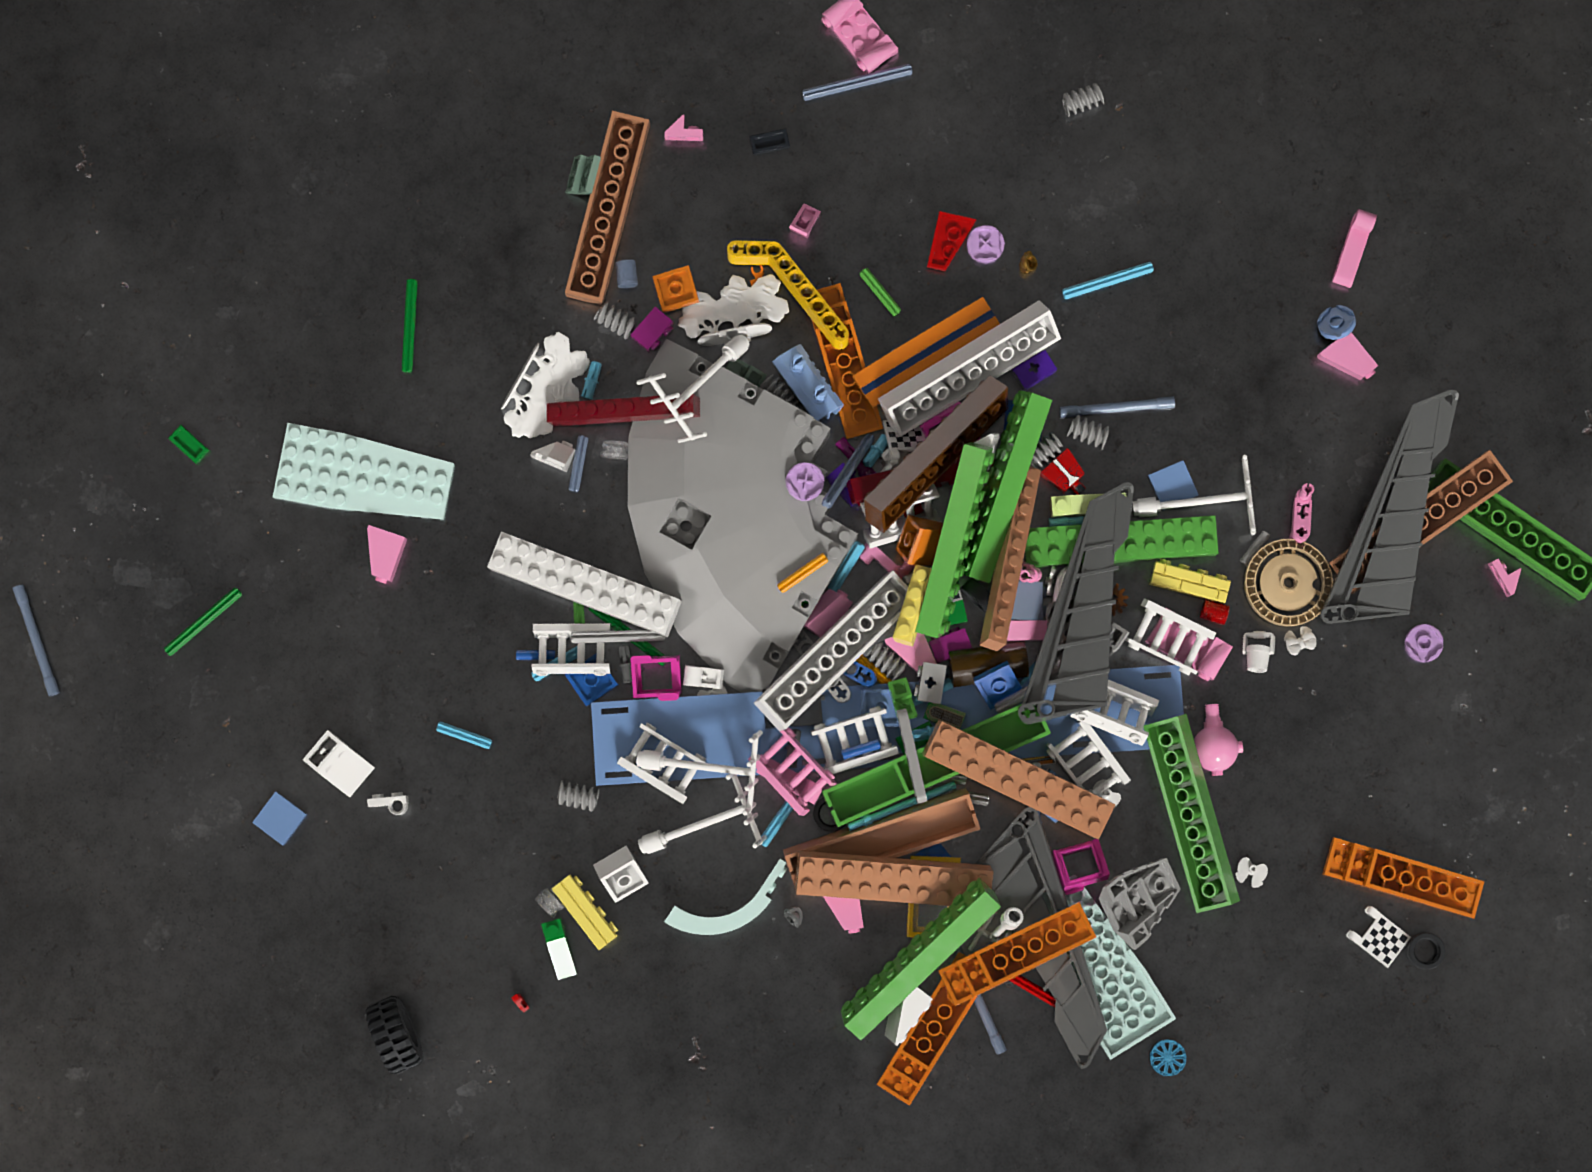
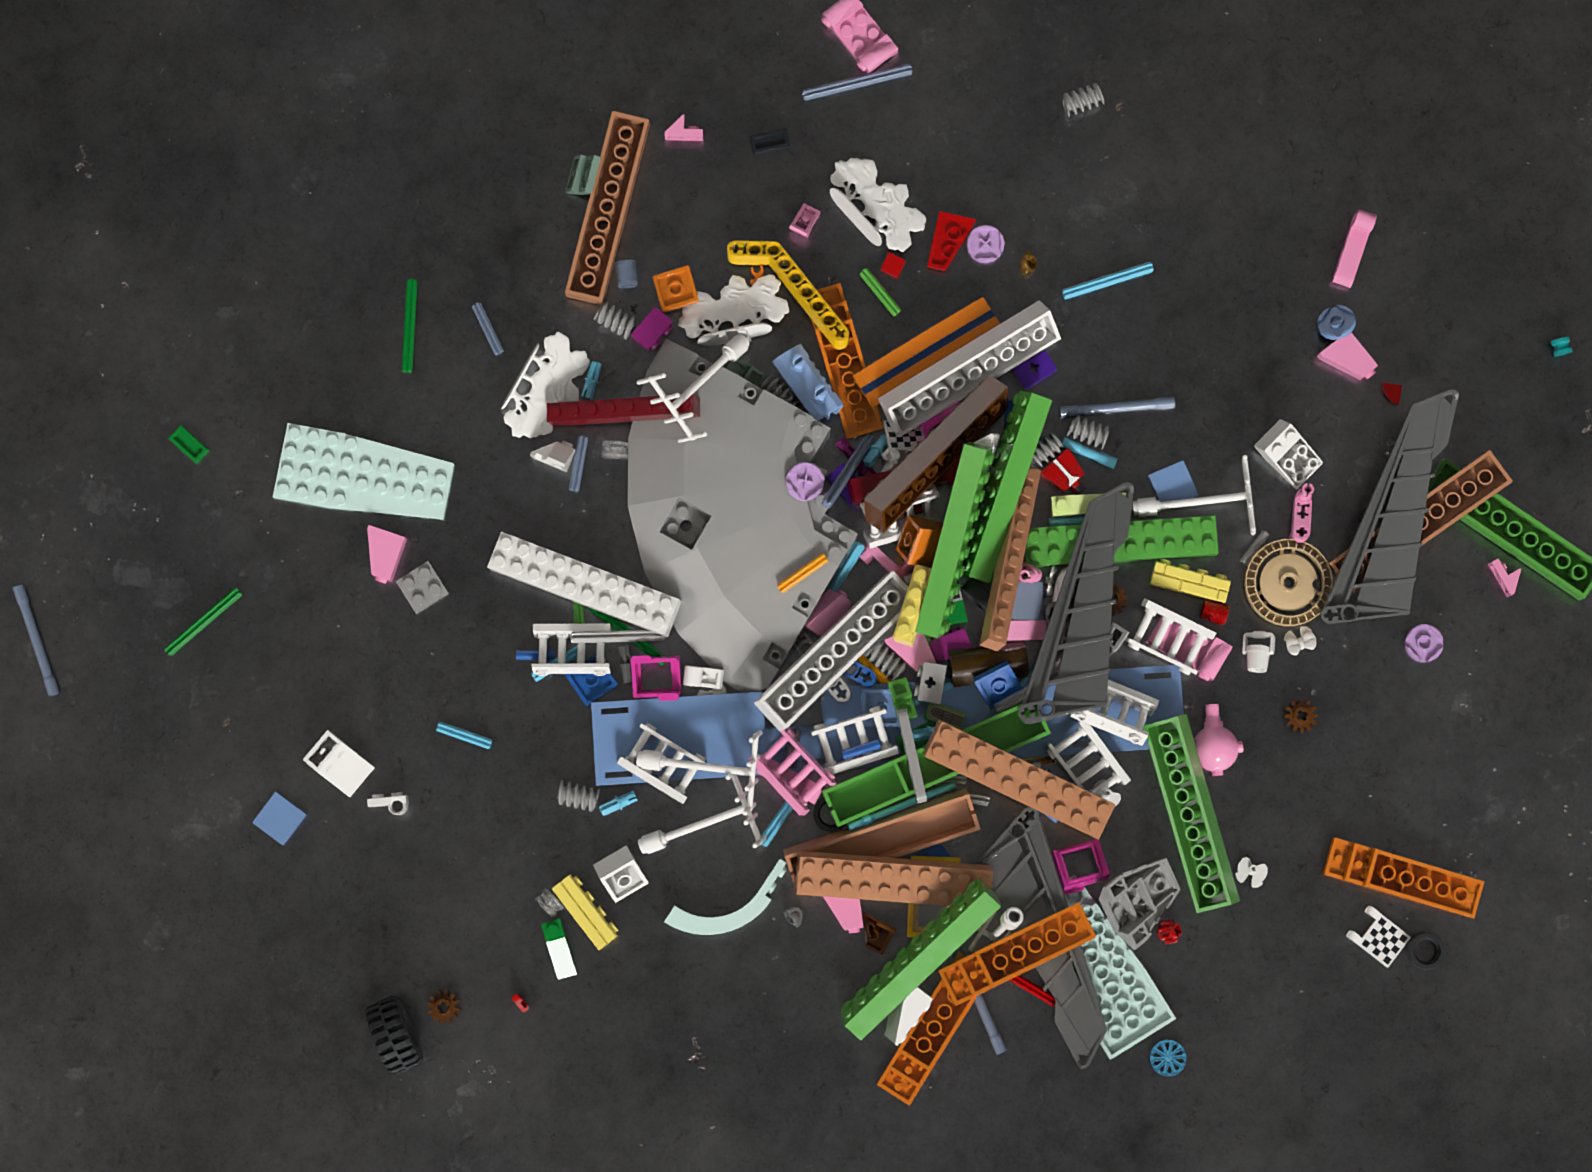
none -> light grey plate [396,561,449,614]
none -> reddish brown gear [426,990,461,1025]
none -> sand blue axle [472,302,504,355]
none -> medium azure axle [599,790,638,815]
none -> white plant [830,158,926,252]
none -> reddish brown slope [861,911,896,955]
none -> red tile [880,252,906,279]
none -> medium azure piece [1061,437,1118,469]
none -> red gear [1157,920,1182,944]
none -> white slope [1254,419,1323,489]
none -> reddish brown gear [1283,699,1319,733]
none -> red tile [1382,382,1402,405]
none -> teal wheel [1550,337,1573,357]

